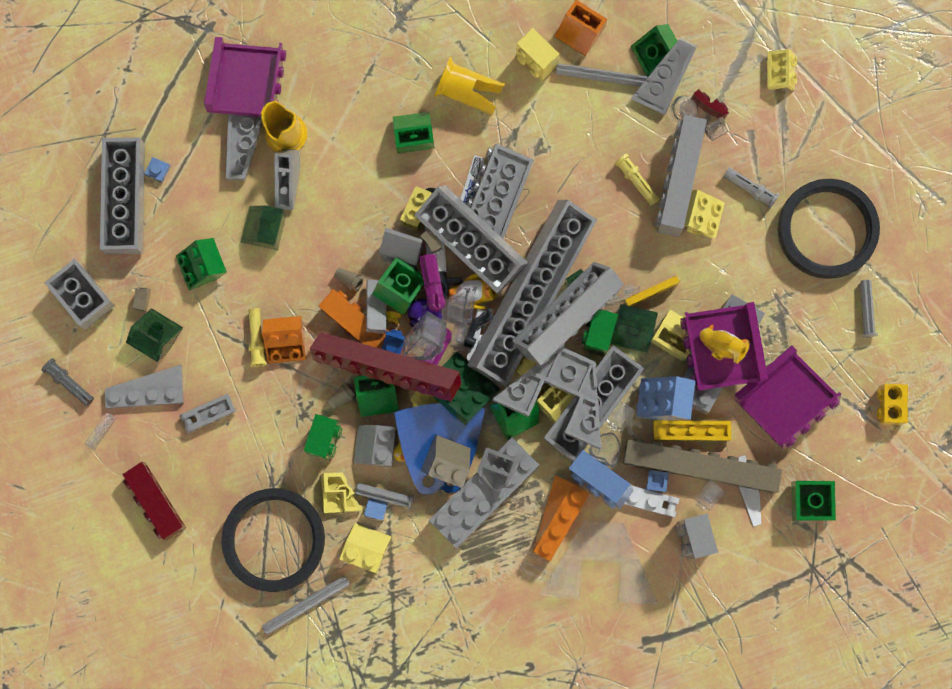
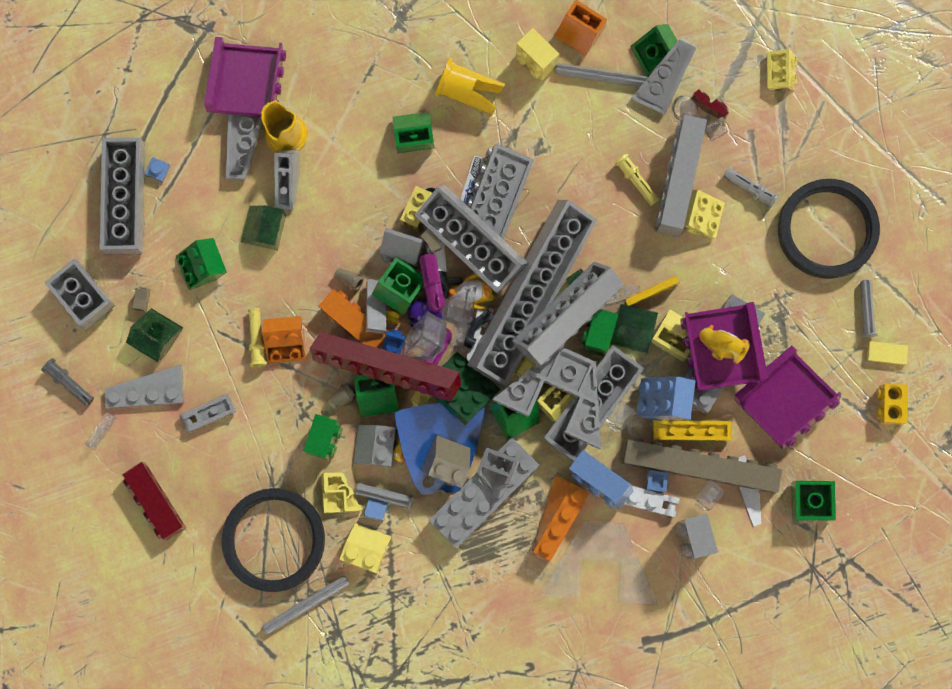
clear helmet [589,433,620,467] -> none
none -> light yellow tile [867,341,908,365]

